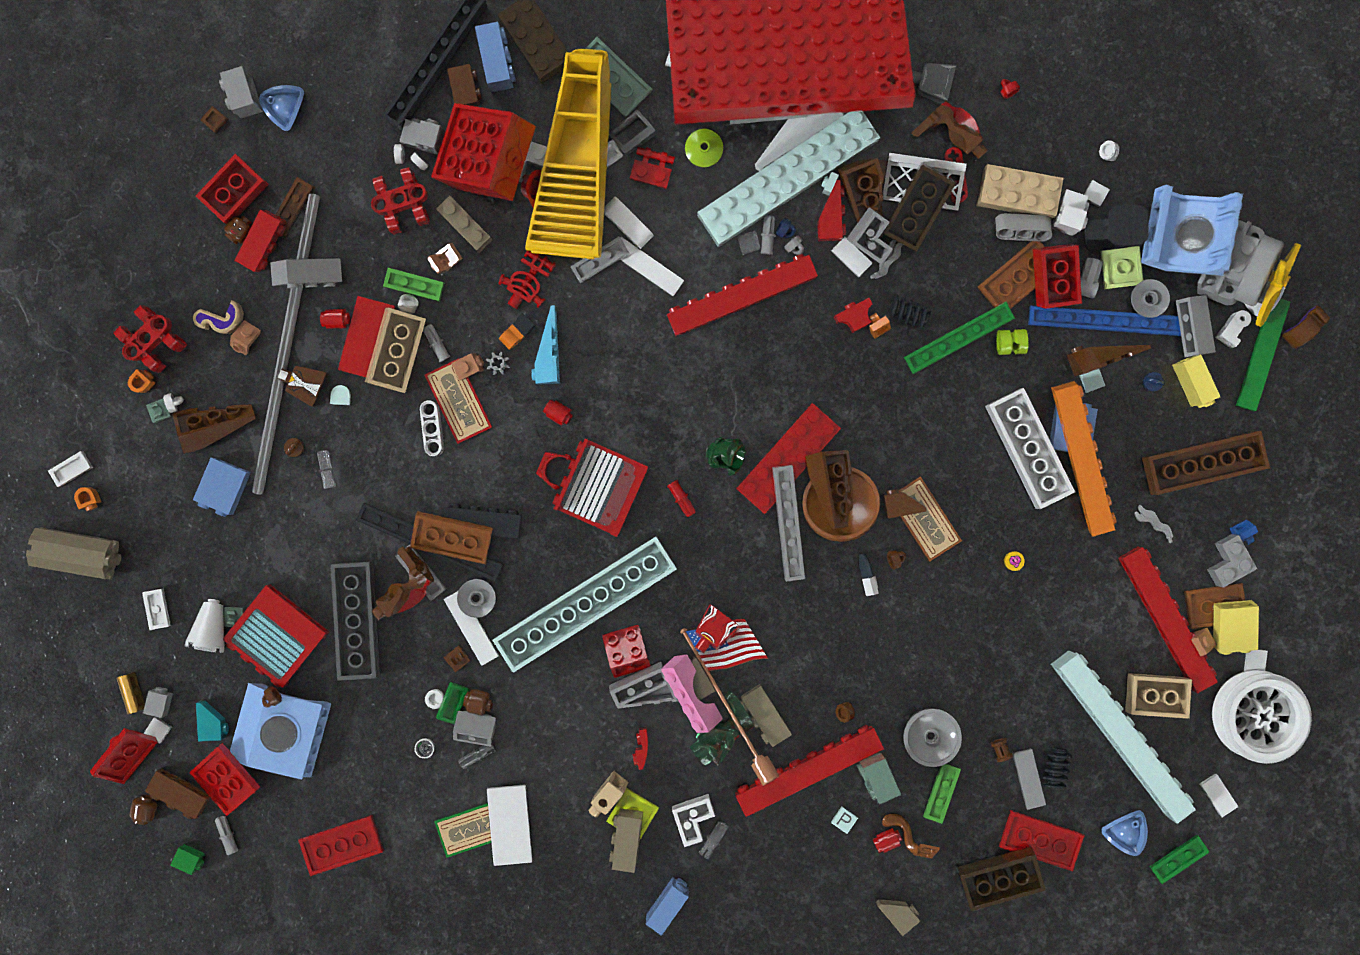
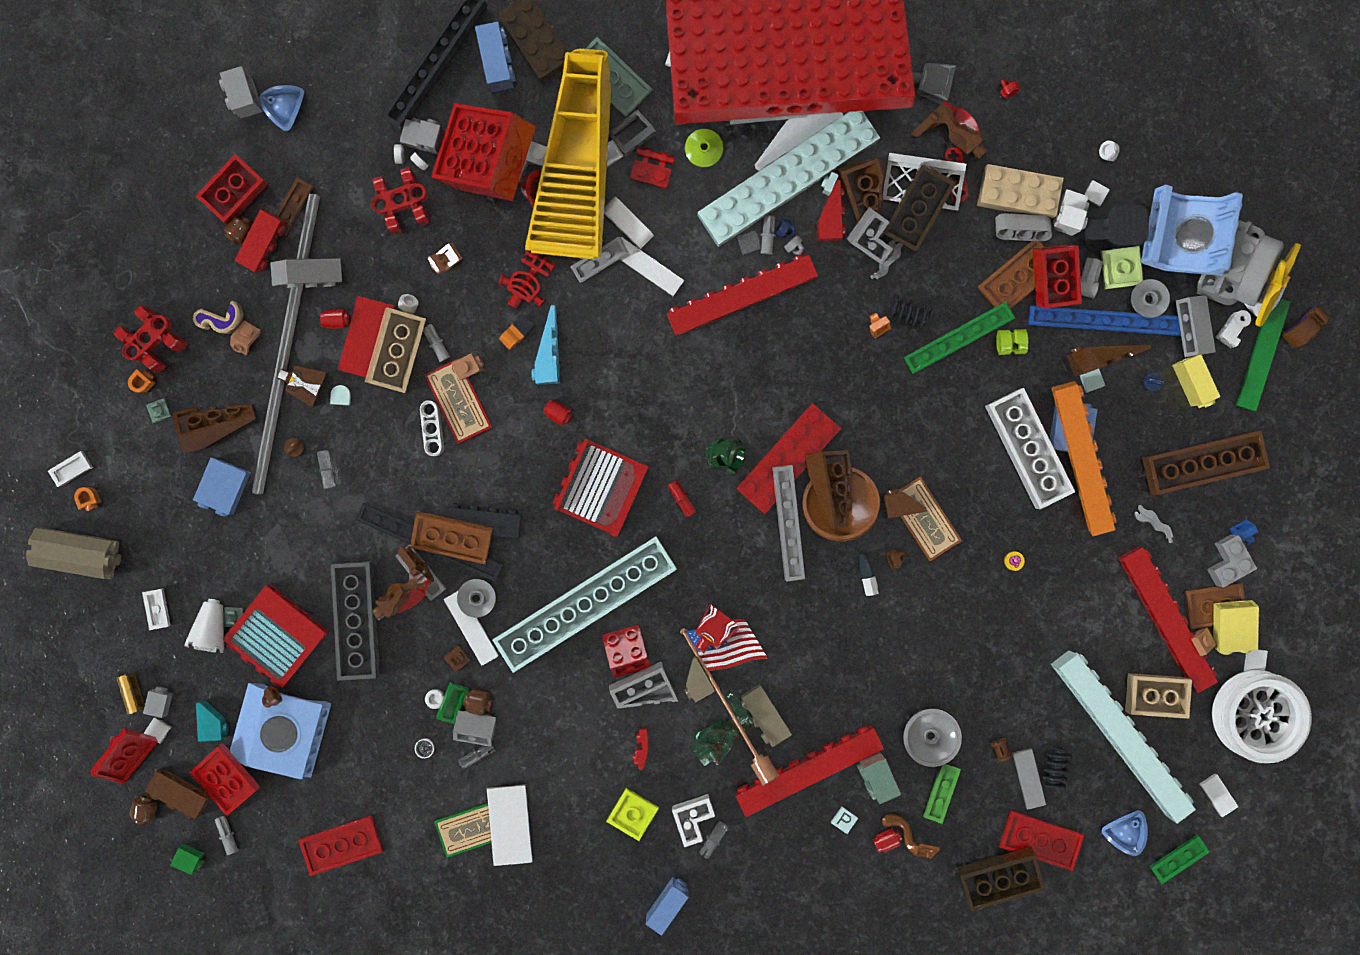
white tile [163,393,184,413] -> none
reddish brown tile [200,106,229,134] -> none
bright green plate [383,268,445,302] -> none
dark tan brick [436,196,492,253] -> none
reddish brown brick [447,64,482,107] -> none
light grey gear [486,352,510,375] -> none
red helmet [536,452,572,490] -> none
tan torso [588,771,629,817] -> none
dark tan brick [609,808,643,873] -> none
bright pink arch [661,655,723,733] -> none
white tile [831,237,872,278] -> none
red brick [834,298,873,333] -> none
reddish brown tile [835,702,855,723] -> none
dark tan slope [876,899,920,936] -> none

